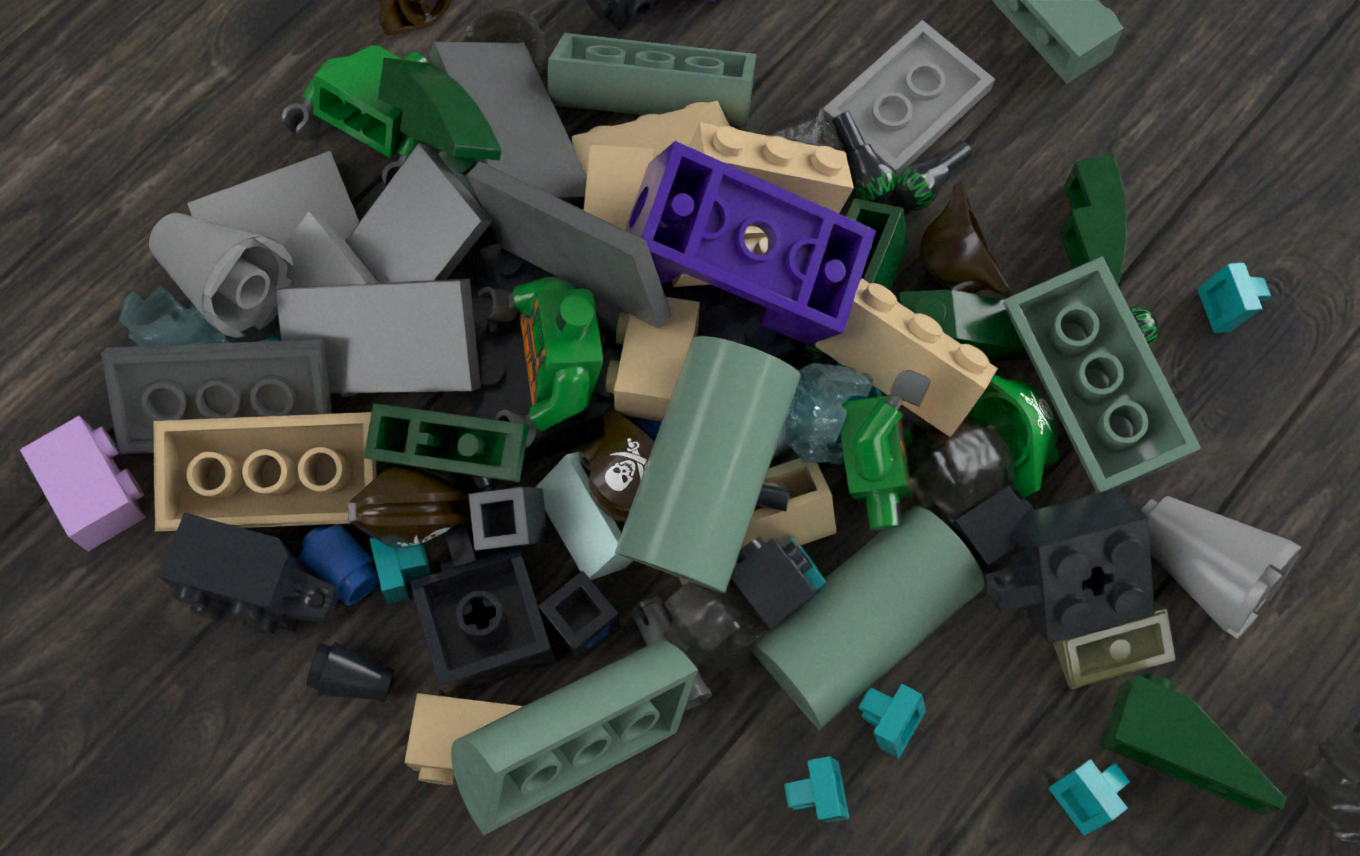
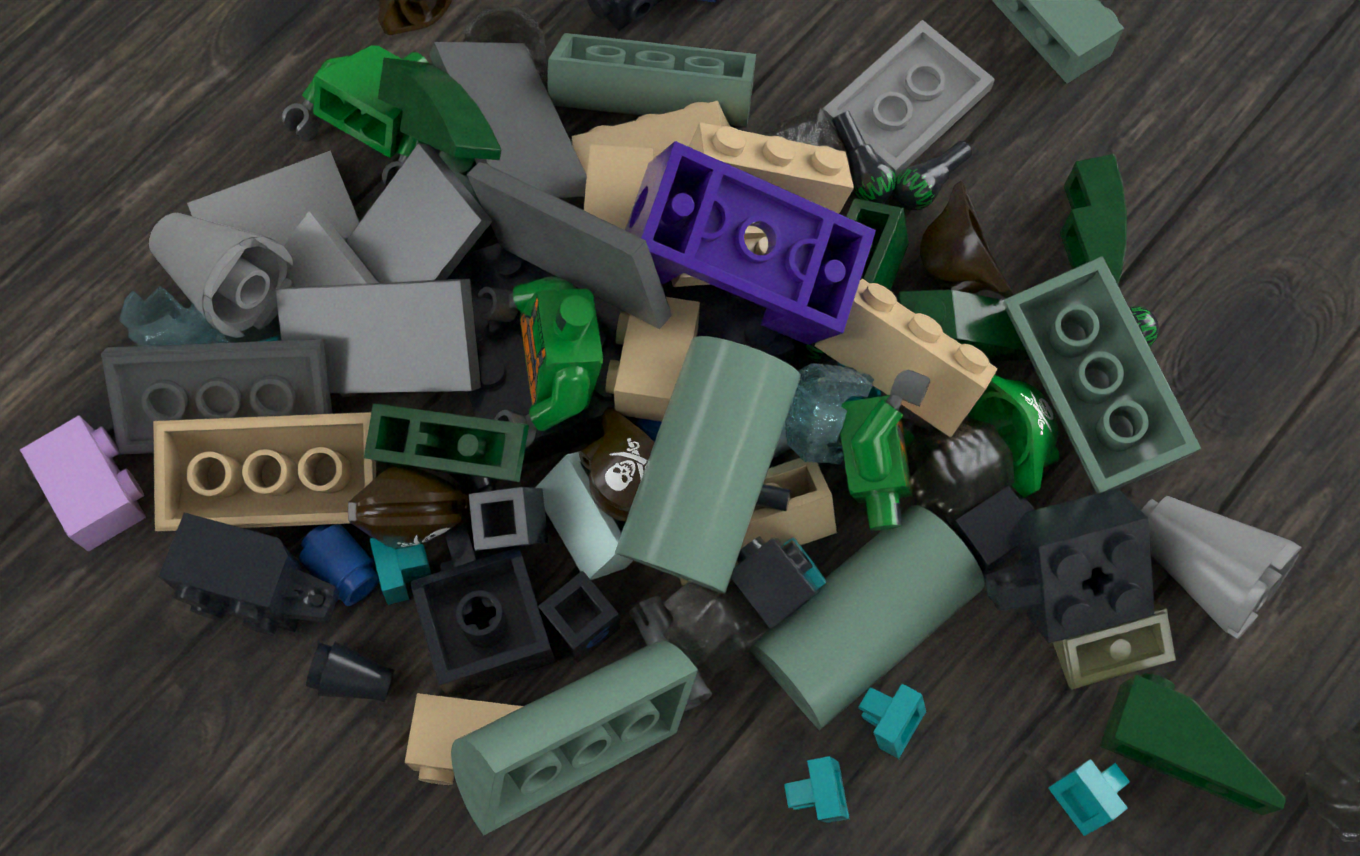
teal tile [1197,263,1271,333] -> none

